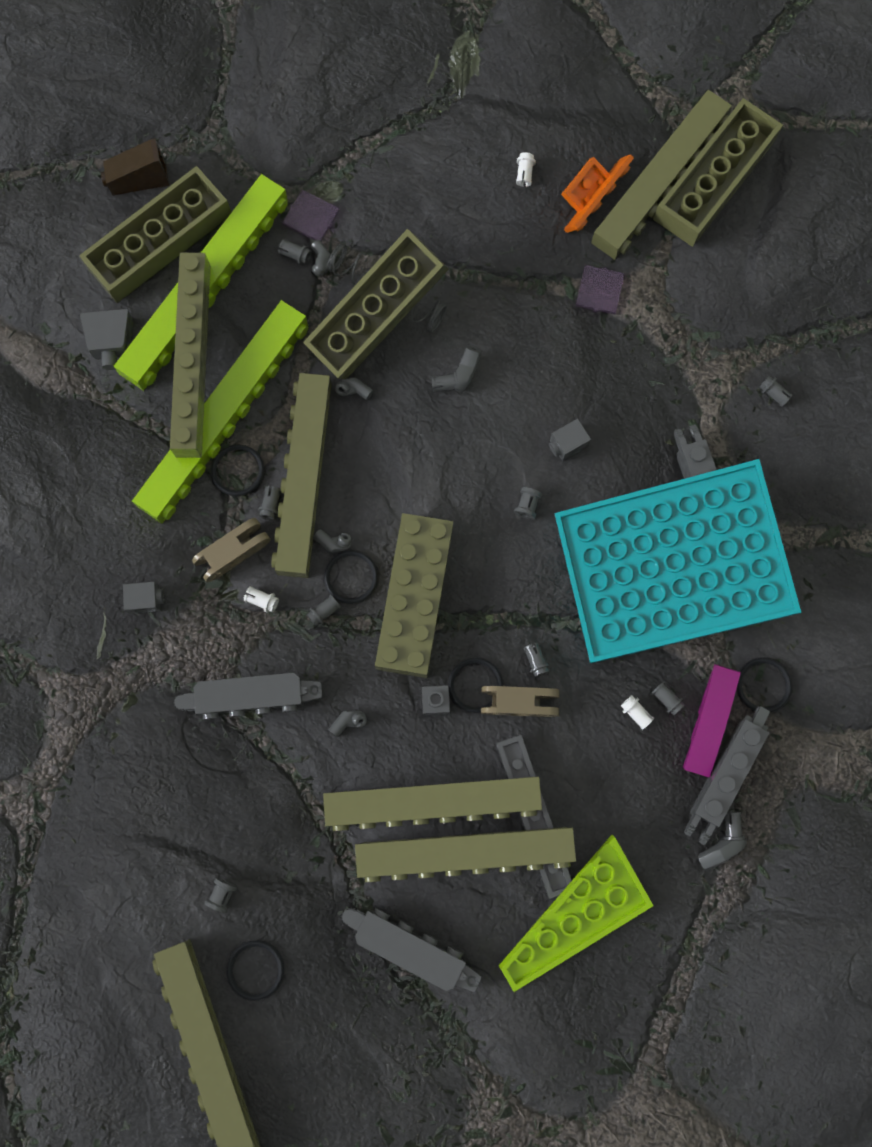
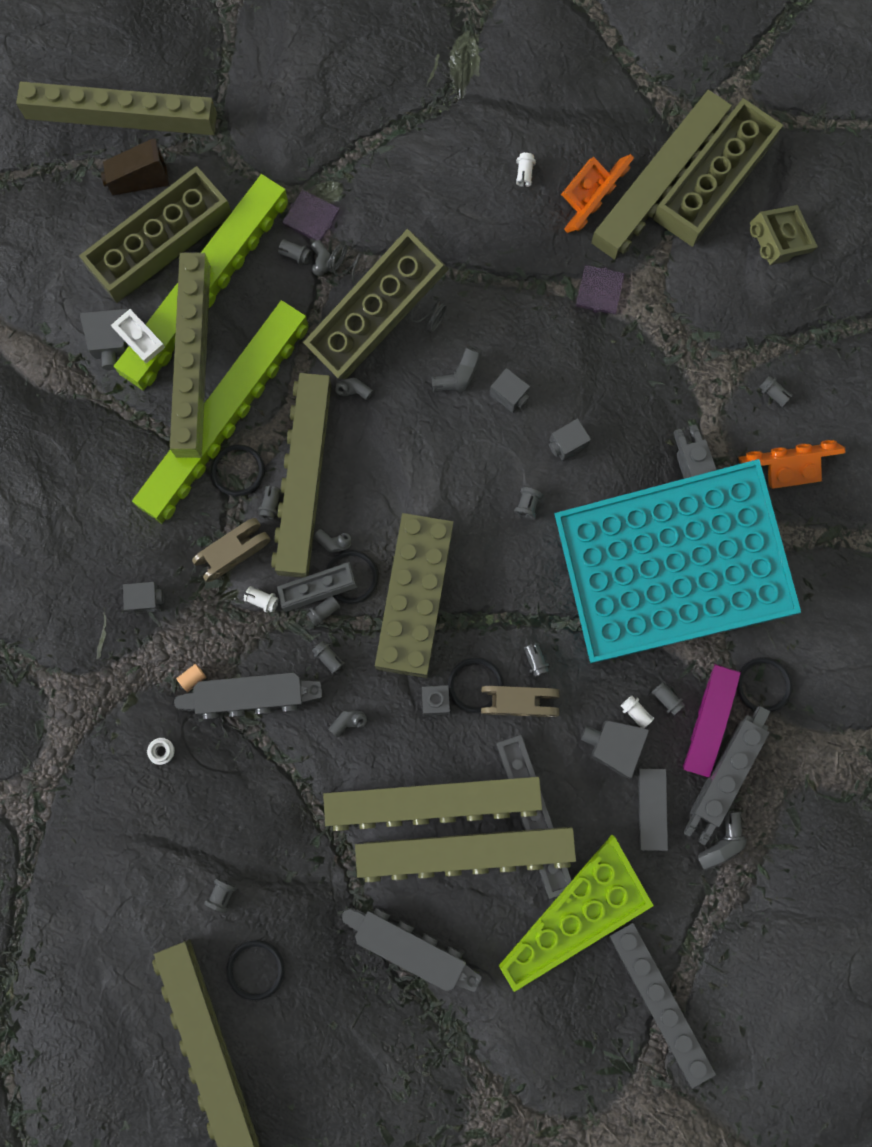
none -> olive brick [16,81,217,135]
none -> white plate [111,309,165,364]
none -> white plate [147,738,175,765]
none -> light nougat hinge [176,663,207,692]
none -> dark grey tile [277,562,358,612]
none -> dark grey pin [312,640,345,674]
none -> dark grey brick [489,368,530,413]
none -> dark grey torso [581,721,649,779]
none -> dark grey plate [608,922,716,1089]
none -> dark grey tile [638,769,668,851]
none -> orange bracket [738,440,845,489]
none -> olive plate [750,205,818,265]

